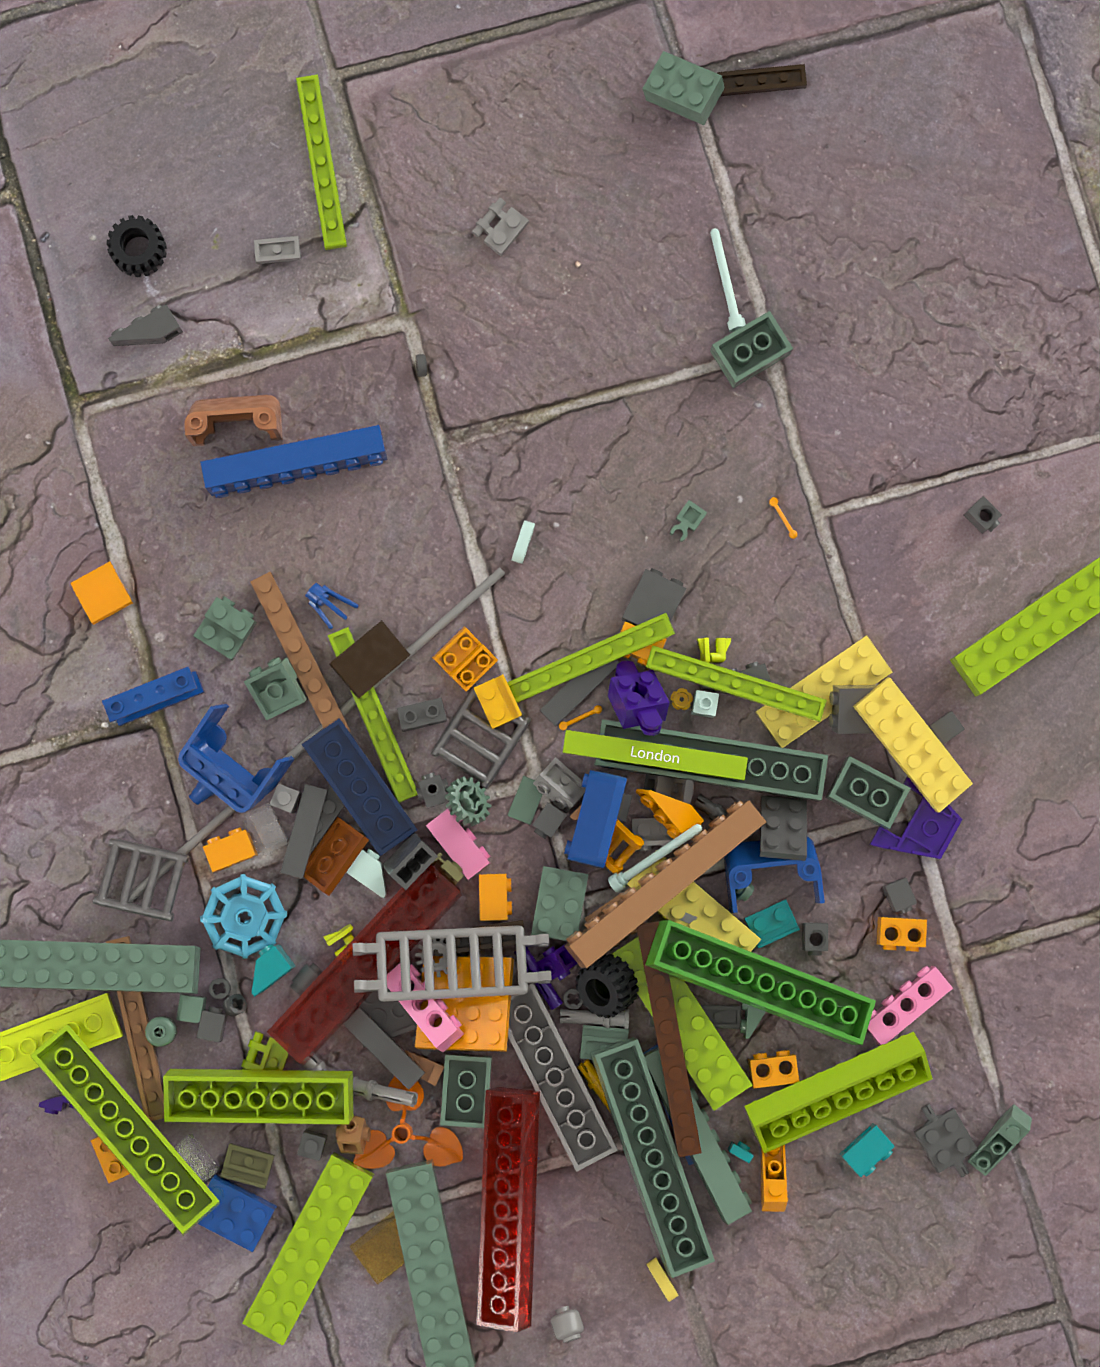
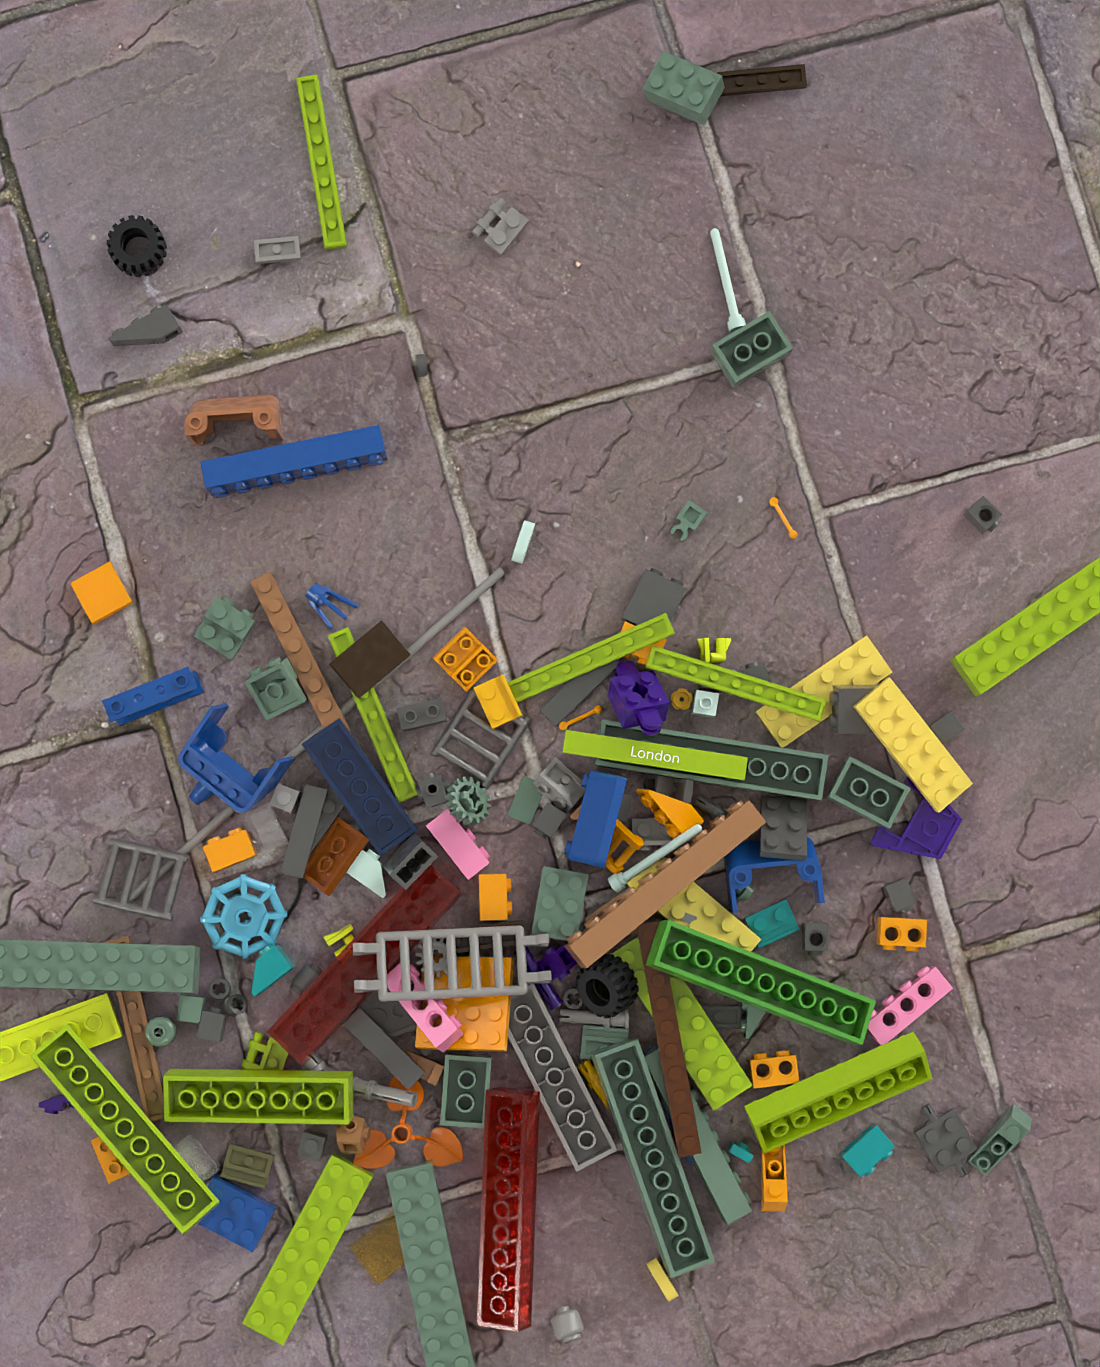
olive plate [430,853,464,888] -> none

